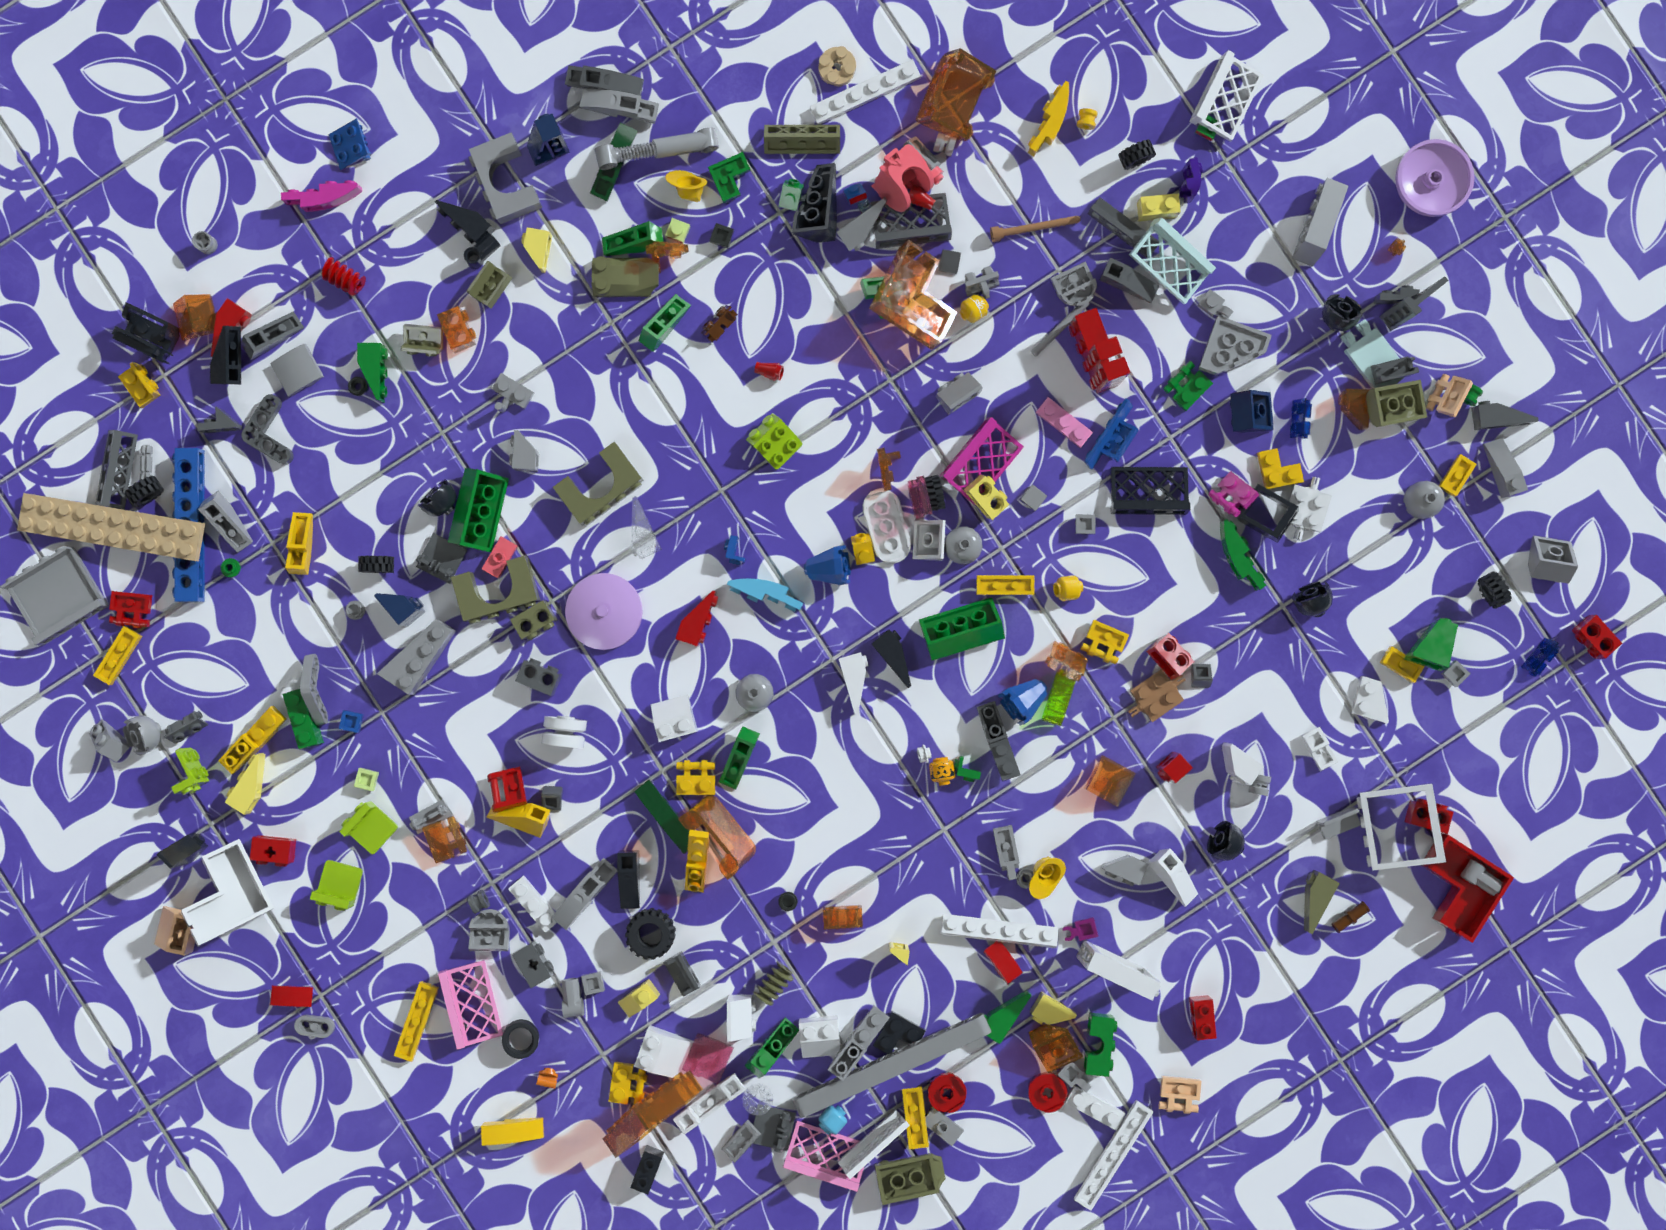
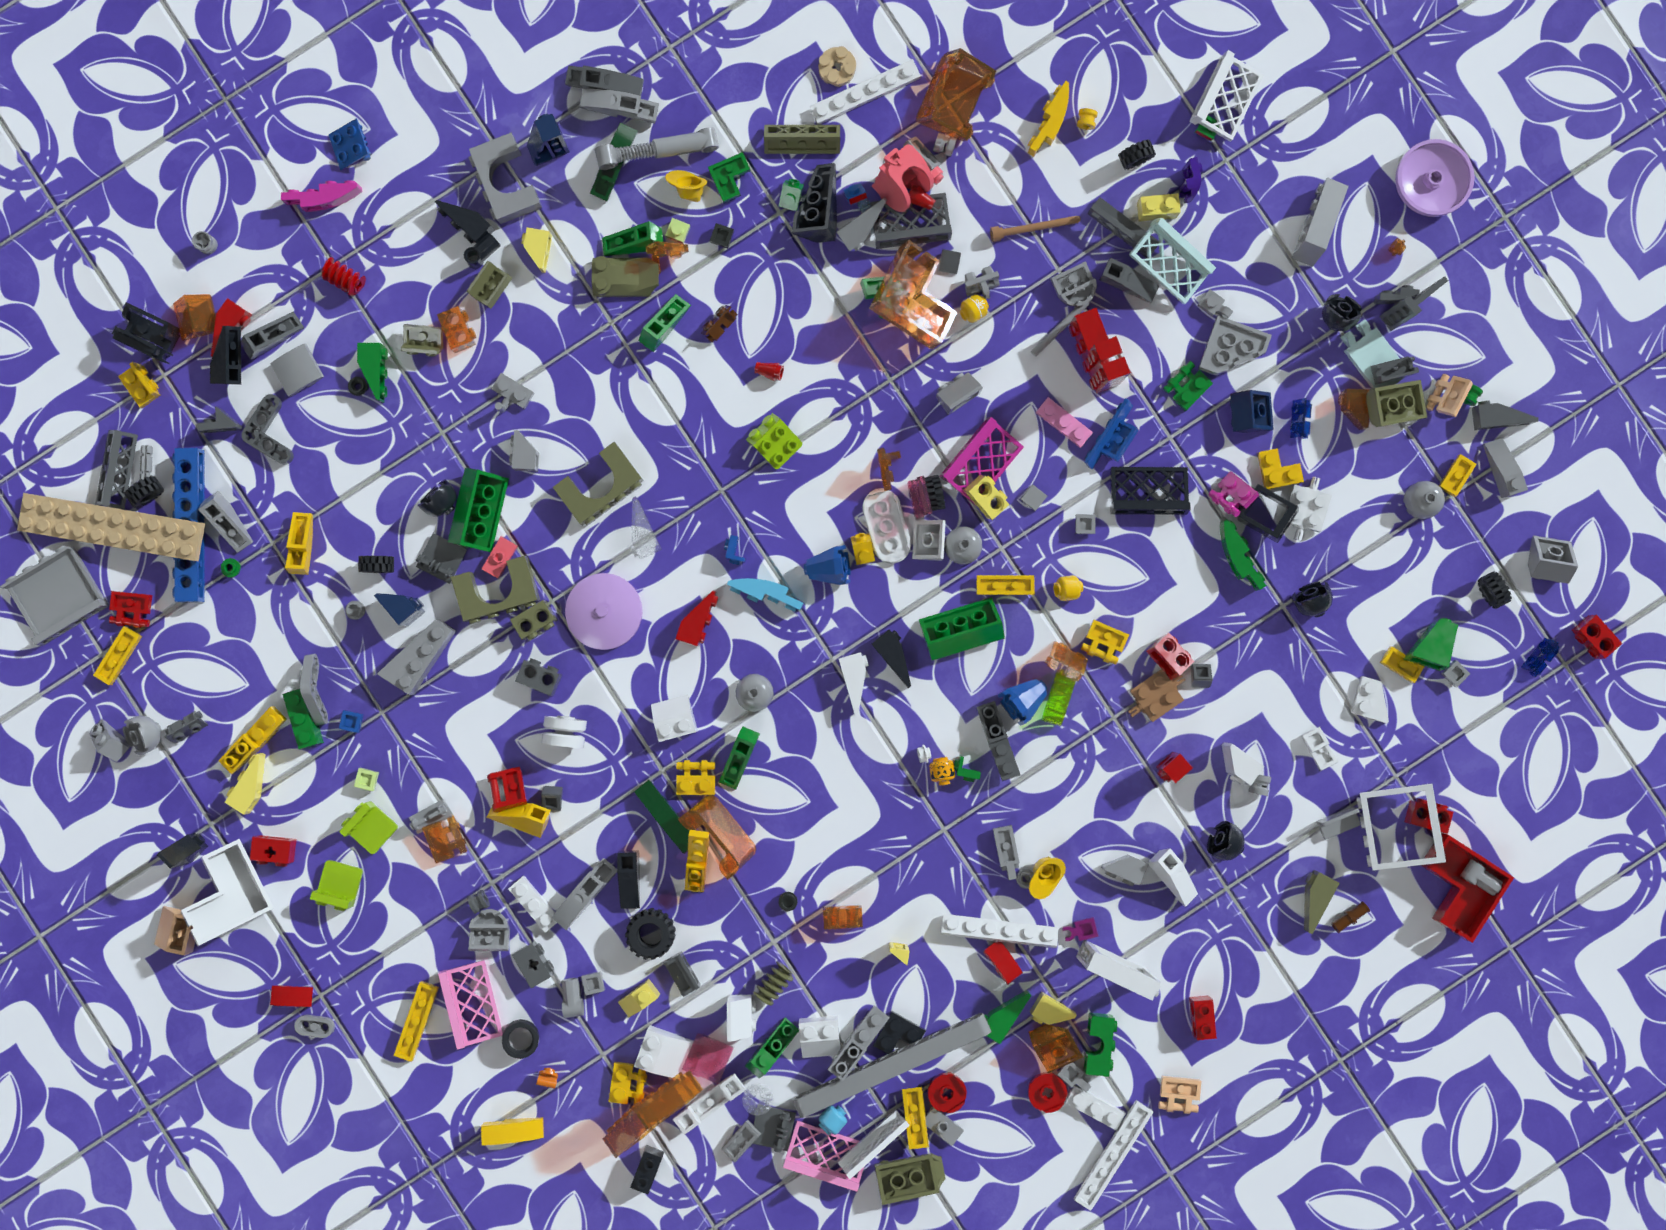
lime bracket [171,748,209,795] -> none
clear orange slope [1084,755,1136,807] -> none

